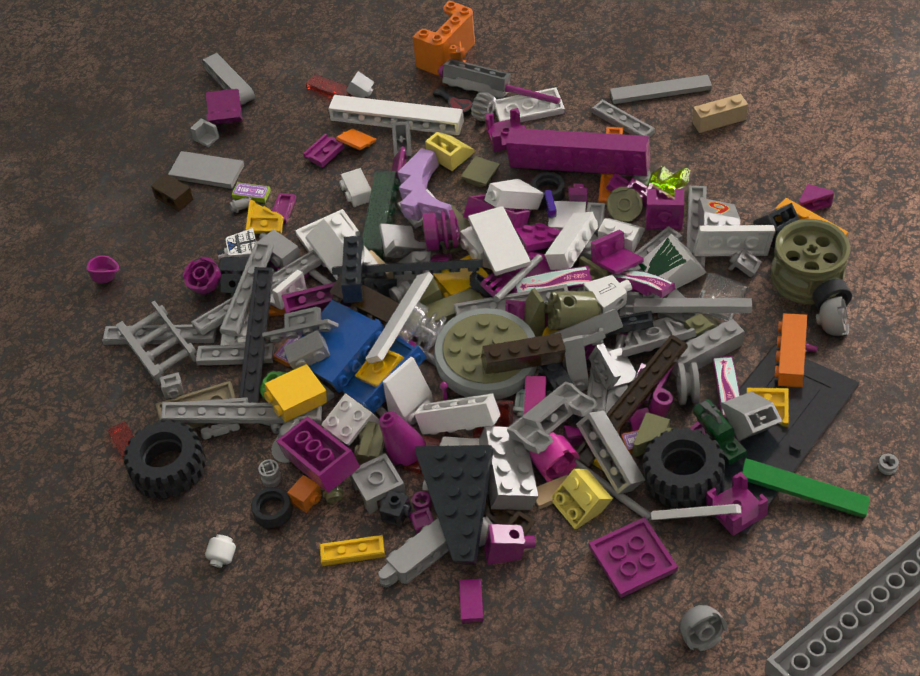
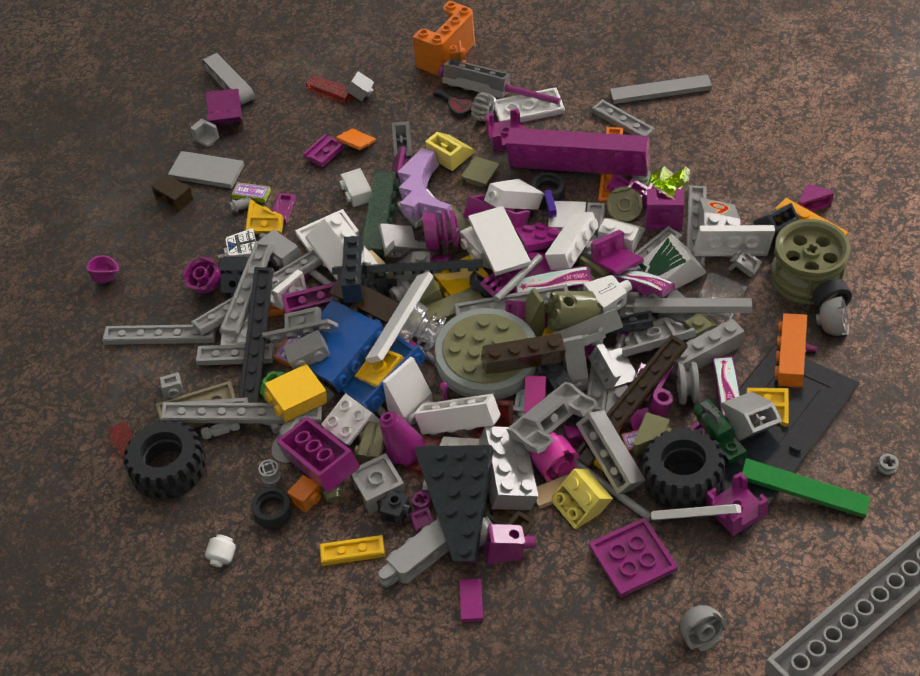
light grey fence [116,301,197,386] -> none
white brick [329,95,464,135] -> none
magenta bracket [569,184,588,205] -> none
tan brick [692,94,748,133] -> none

